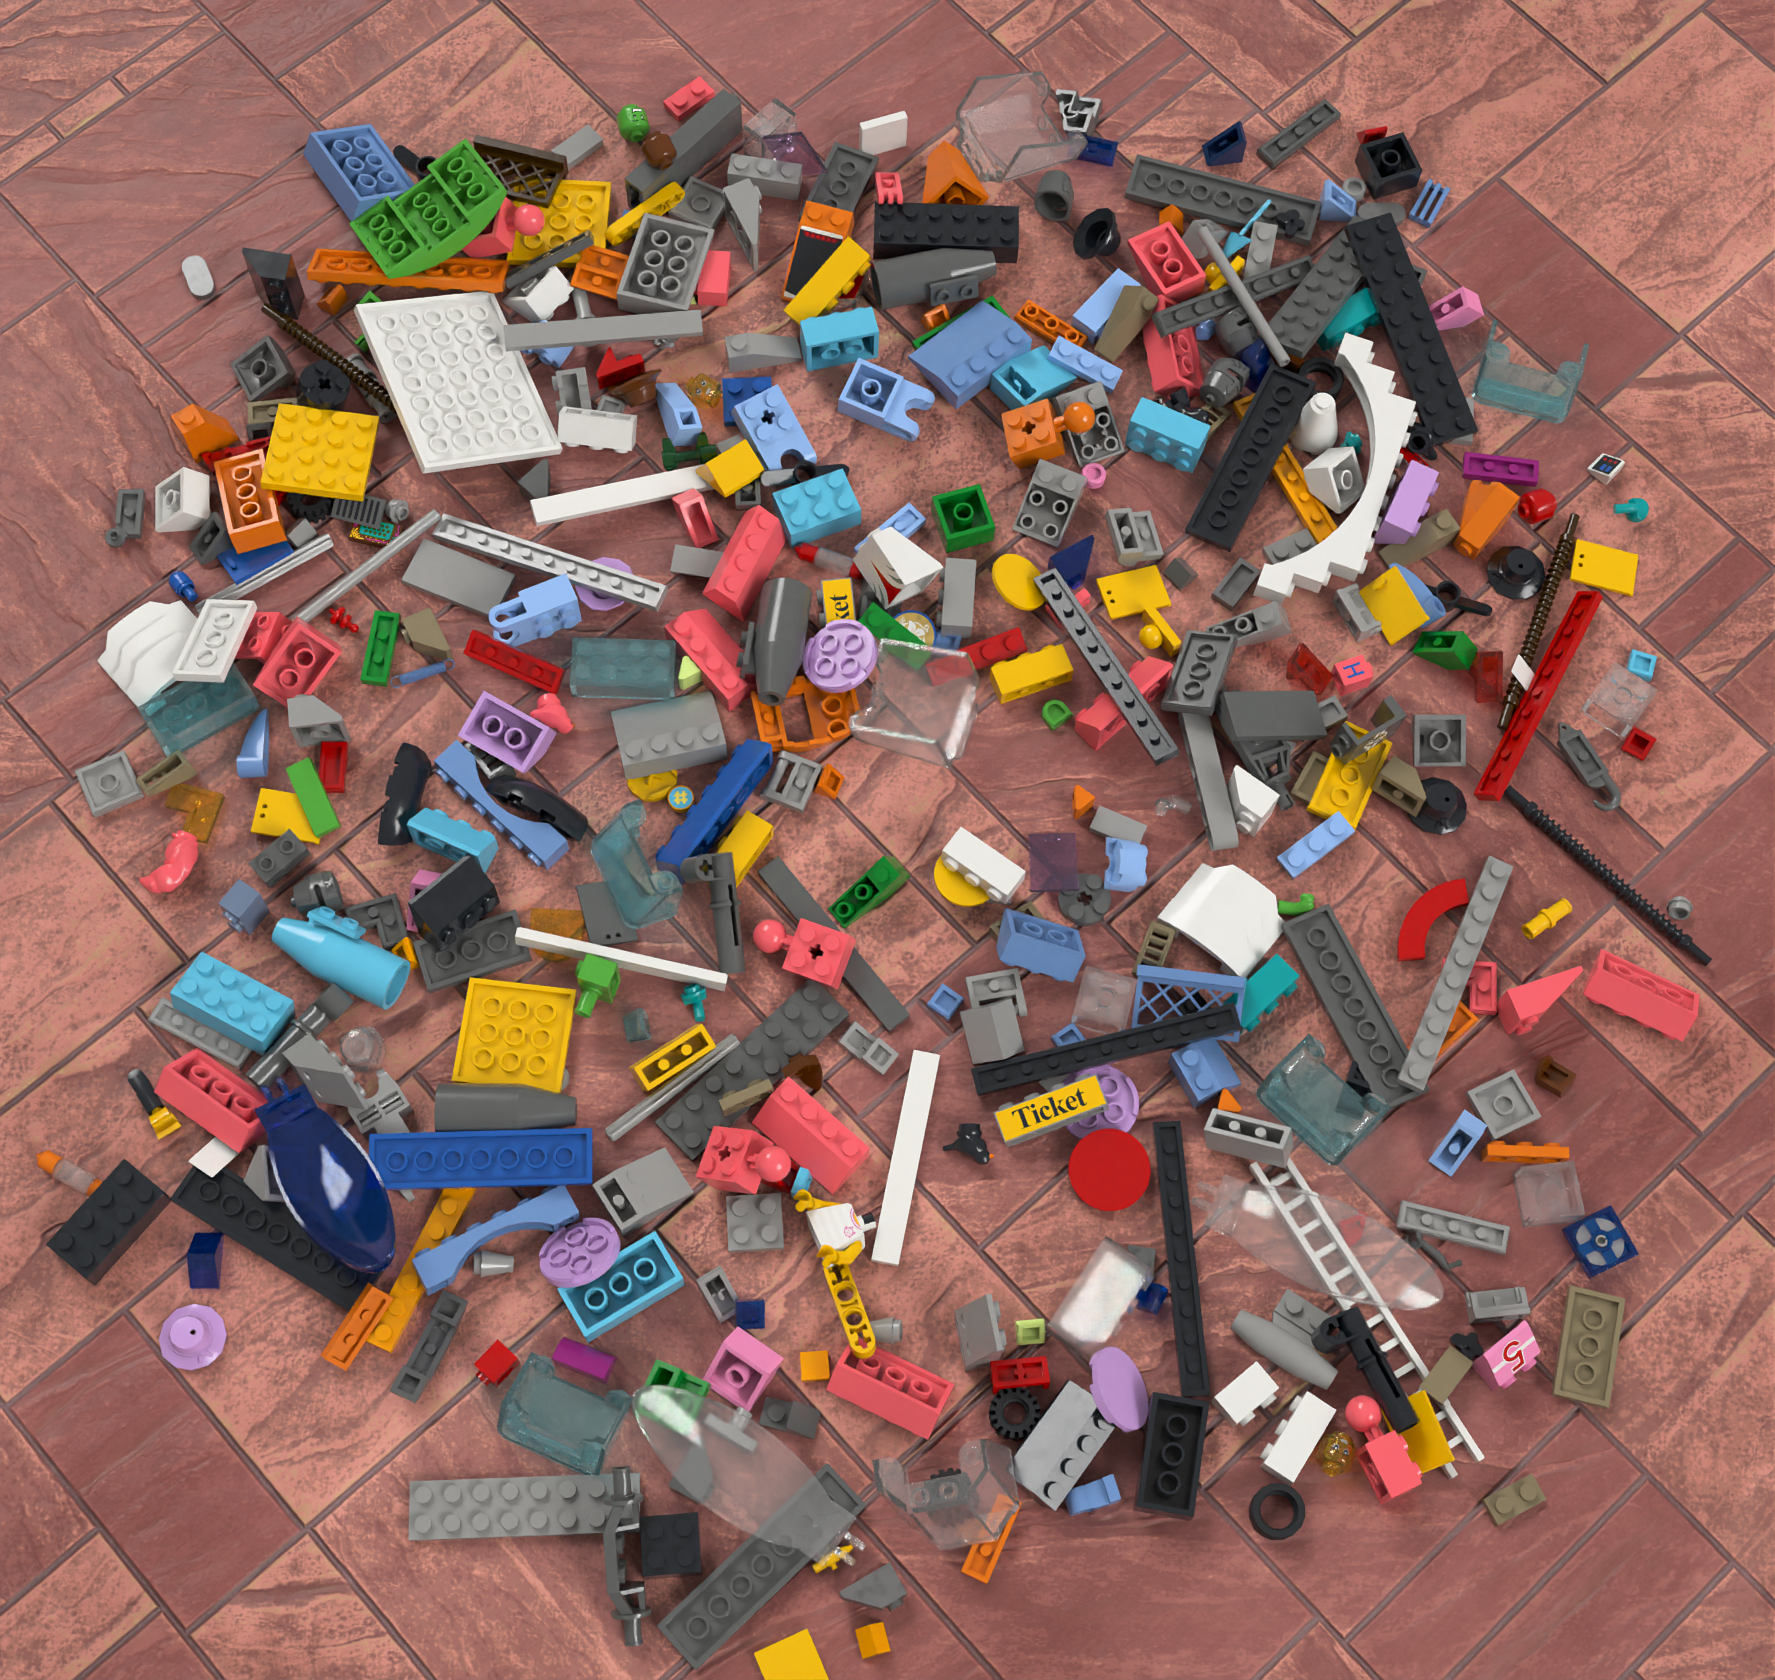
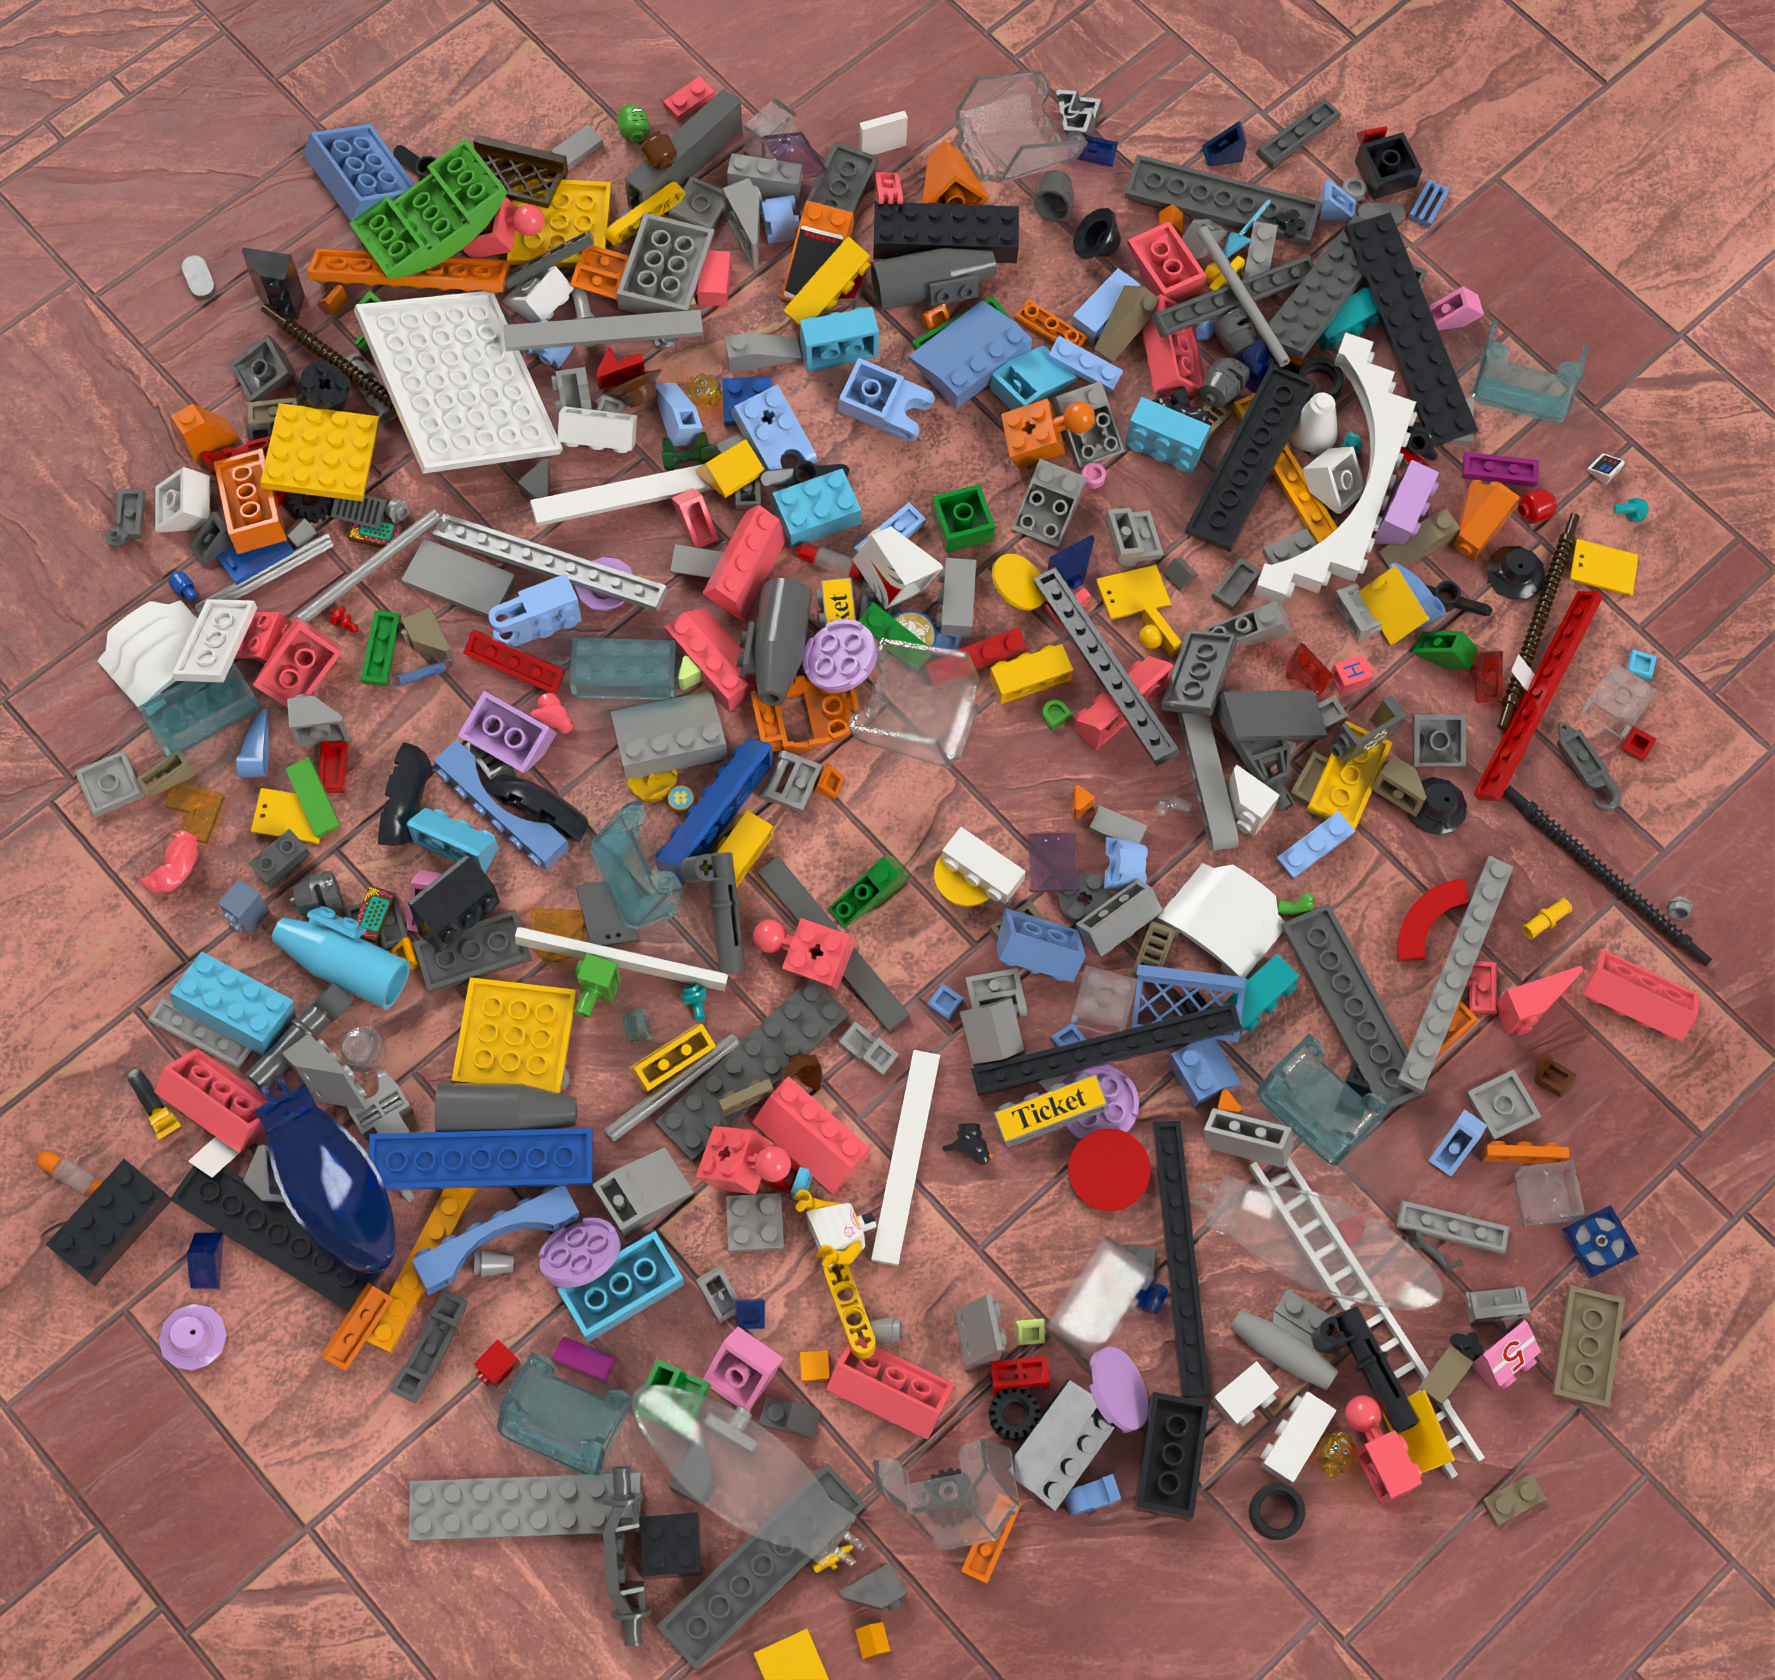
none -> tile [356,885,396,944]
none -> light blue cylinder [760,195,800,244]
none -> light grey brick [1076,879,1163,957]

